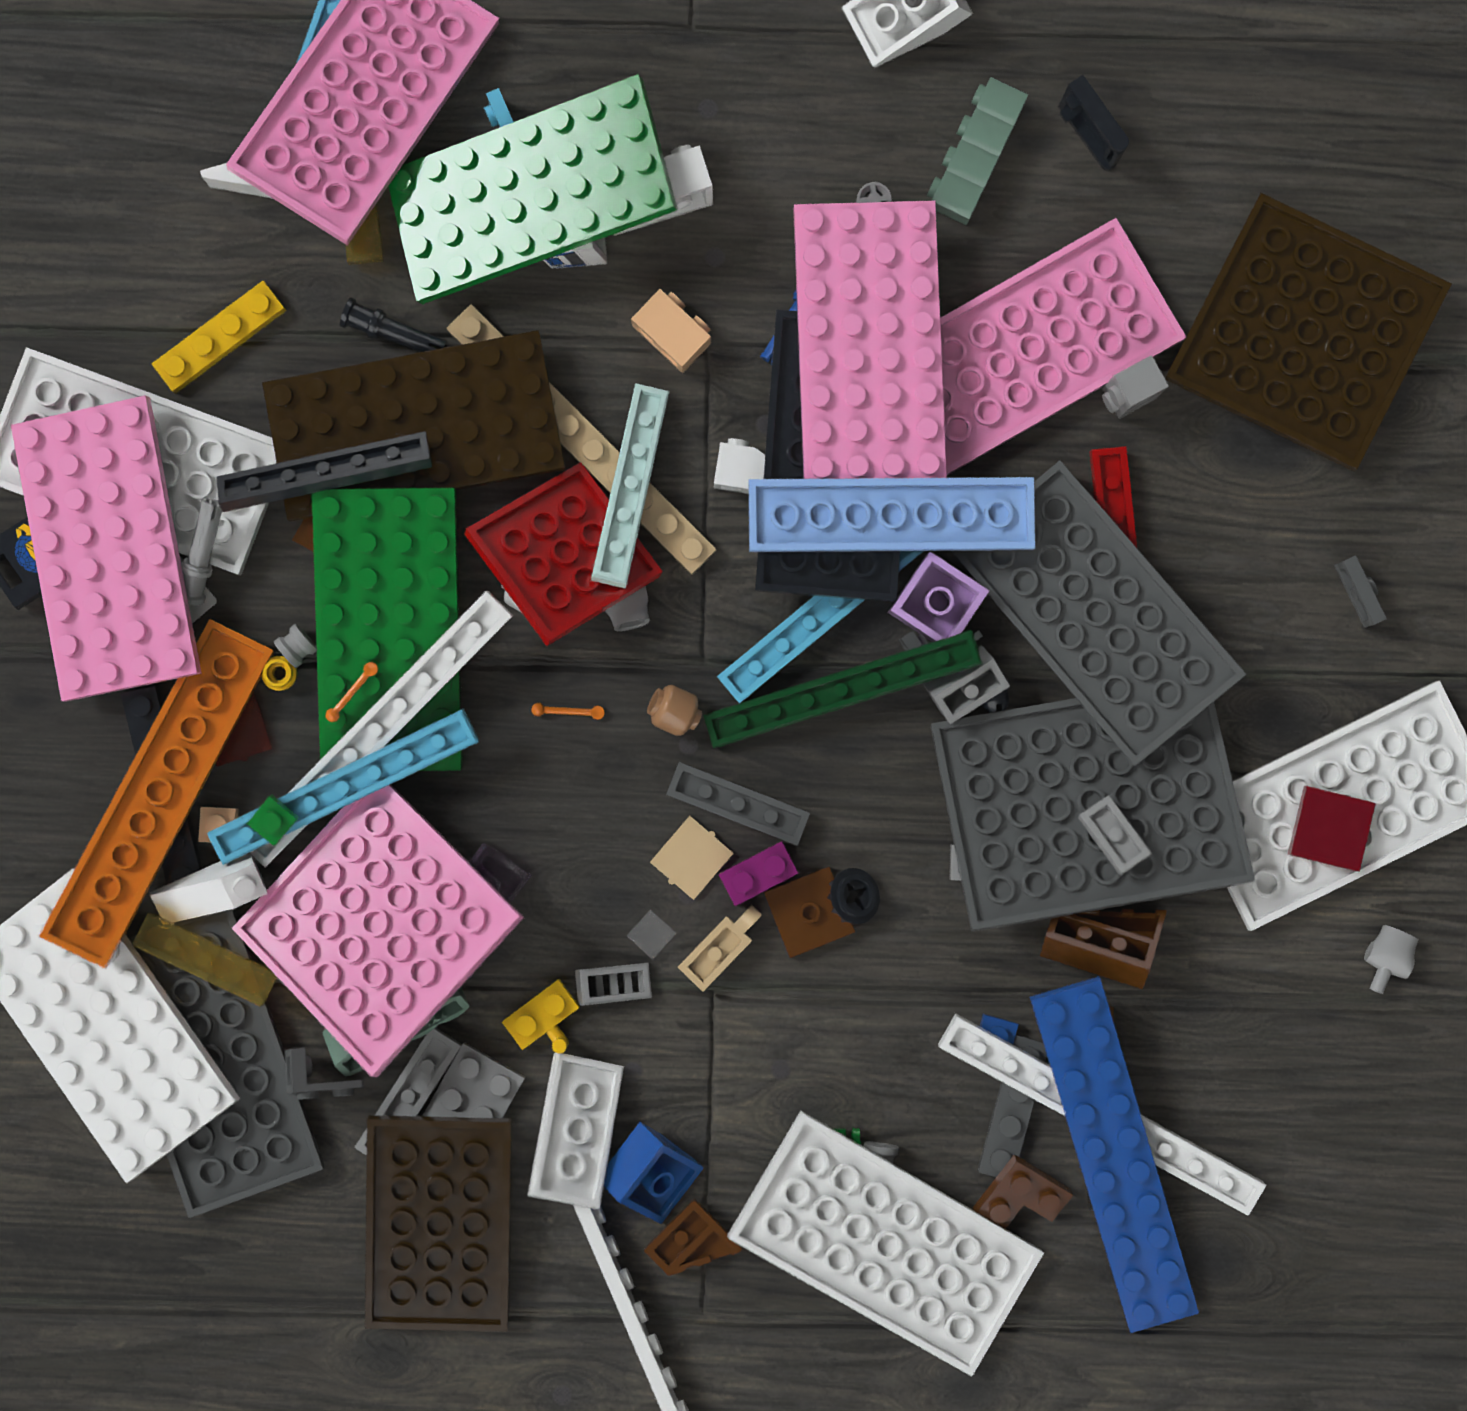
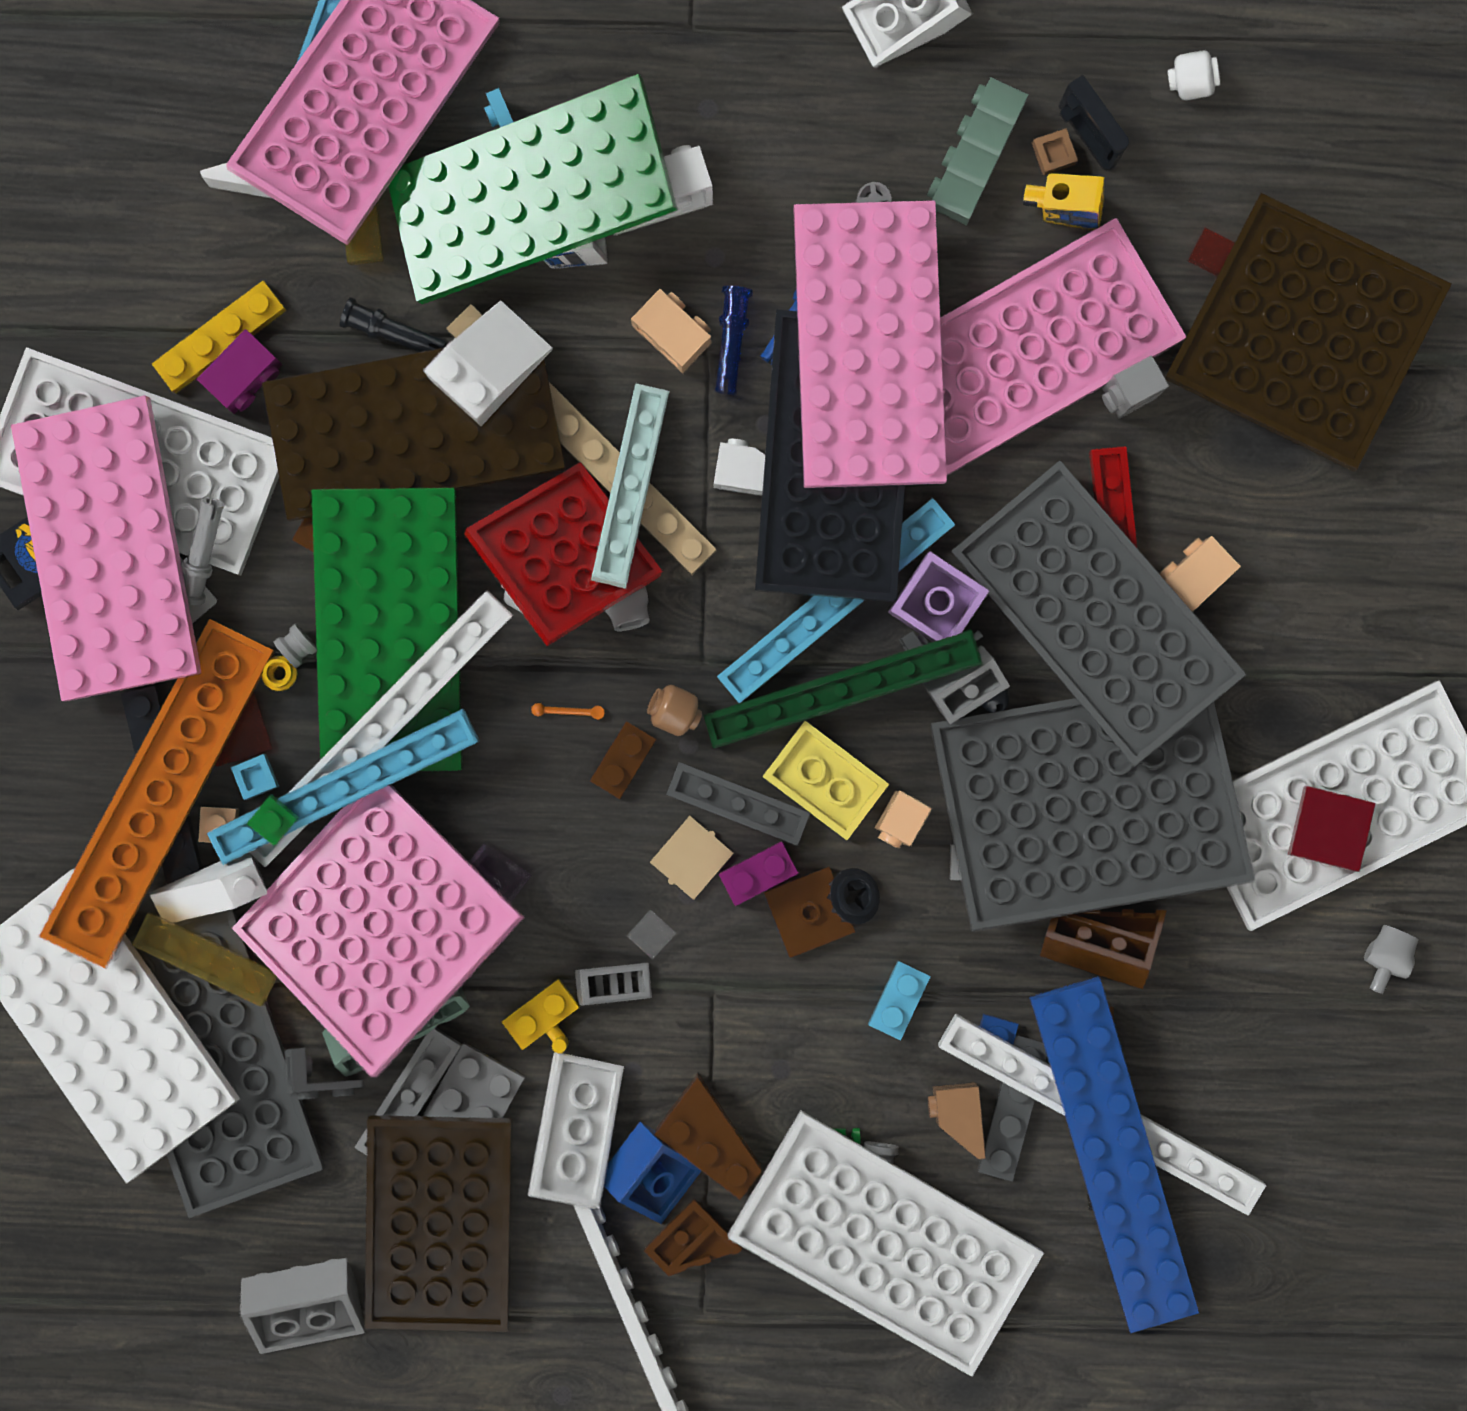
black plate [216,431,432,512] -> none
orange hinge [325,662,378,722] -> none
tan plate [678,905,762,992] -> none
light blue plate [748,477,1035,552] -> none
reddish brown plate [973,1154,1073,1229] -> none
light grey plate [1078,795,1152,876] -> none
dark grey plate [1334,555,1387,628] -> none
none -> magenta brick [197,329,282,414]
none -> medium azure plate [231,754,279,800]
none -> light grey slope [240,1258,365,1354]
none -> white slope [424,300,553,426]
none -> reddish brown plate [590,721,656,799]
none -> reddish brown wedge [654,1073,762,1200]
none -> clear blue pin [714,286,753,395]
none -> light yellow plate [763,721,889,840]
none -> medium azure plate [868,961,931,1041]
none -> light nougat brick [874,791,931,848]
none -> medium nougat slope [928,1083,986,1159]
none -> yellow torso [1023,173,1105,230]
none -> medium nougat plate [1032,128,1078,176]
none -> light nougat brick [1159,536,1241,612]
none -> white head [1168,50,1220,100]
none -> clear red tile [1187,228,1235,276]

